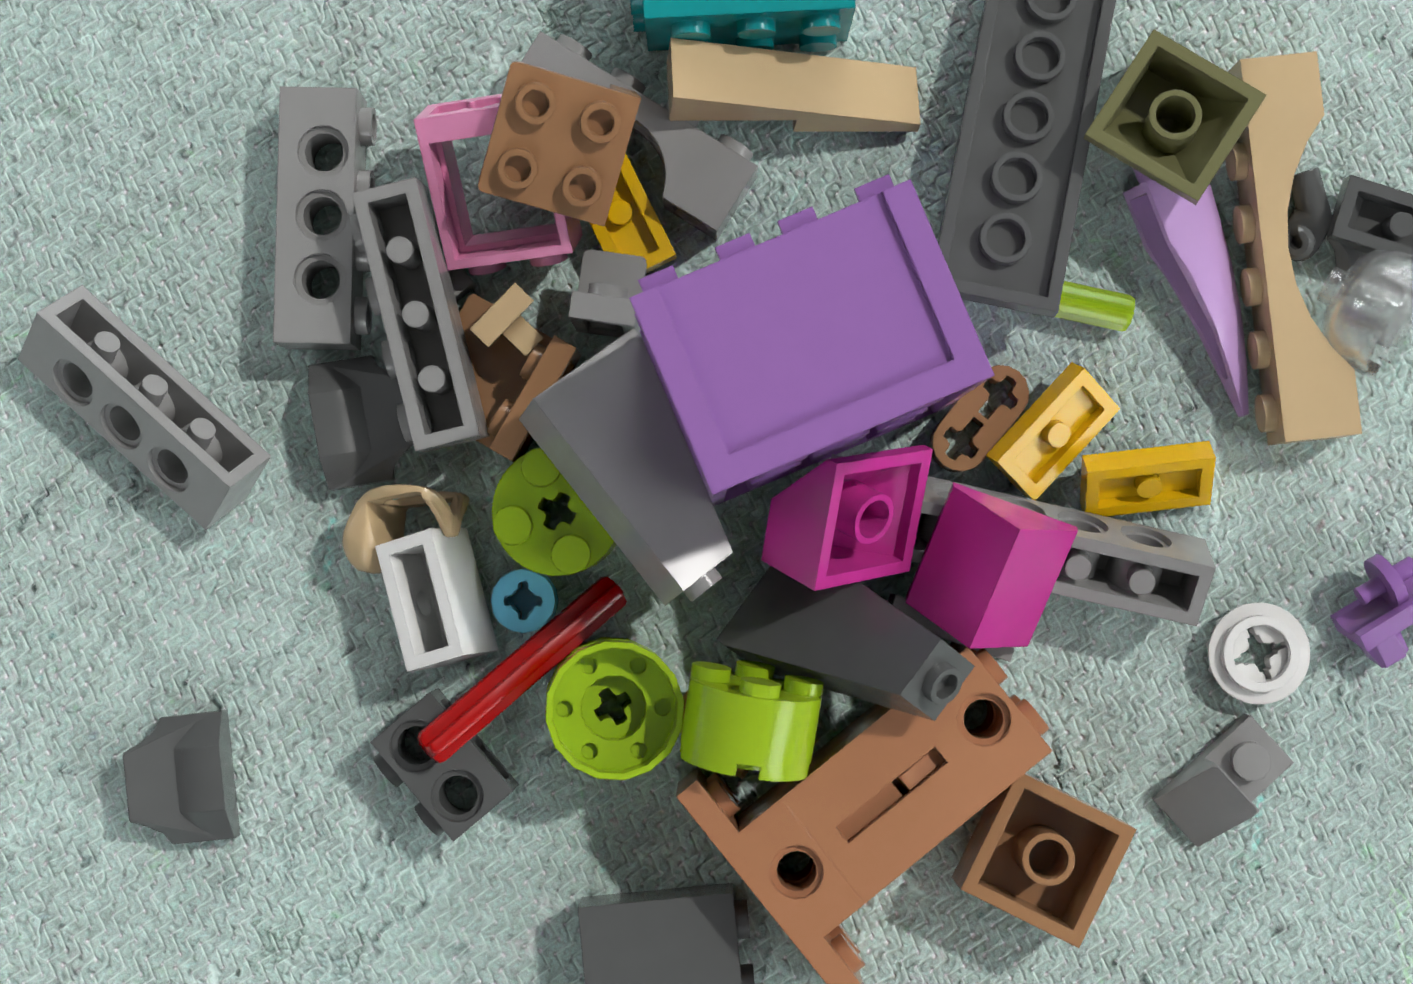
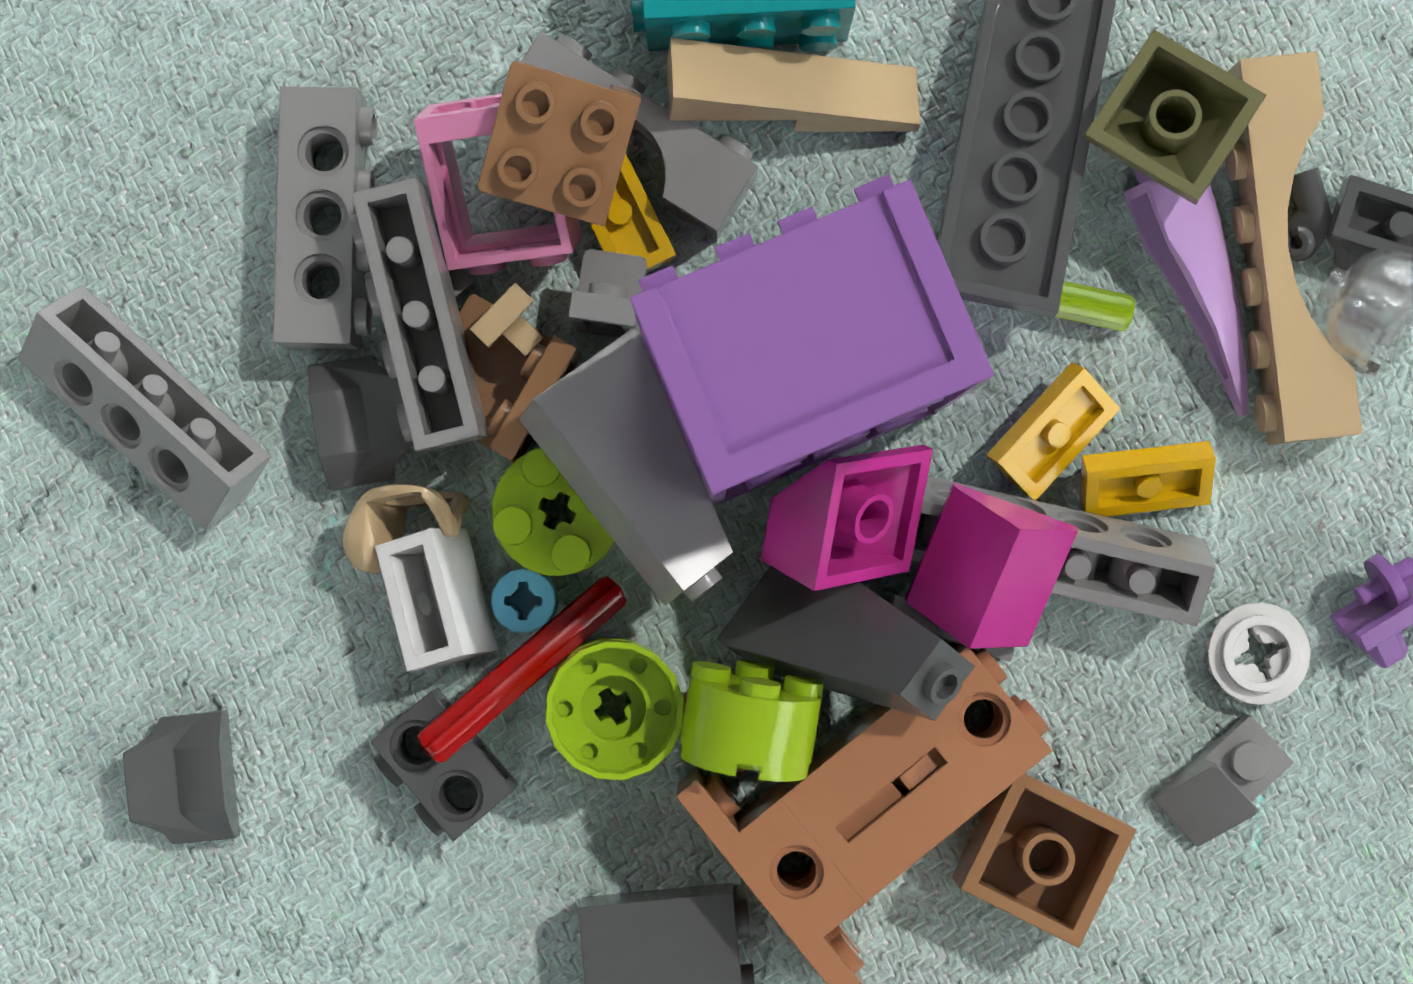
medium nougat beam [929,365,1029,472] -> none

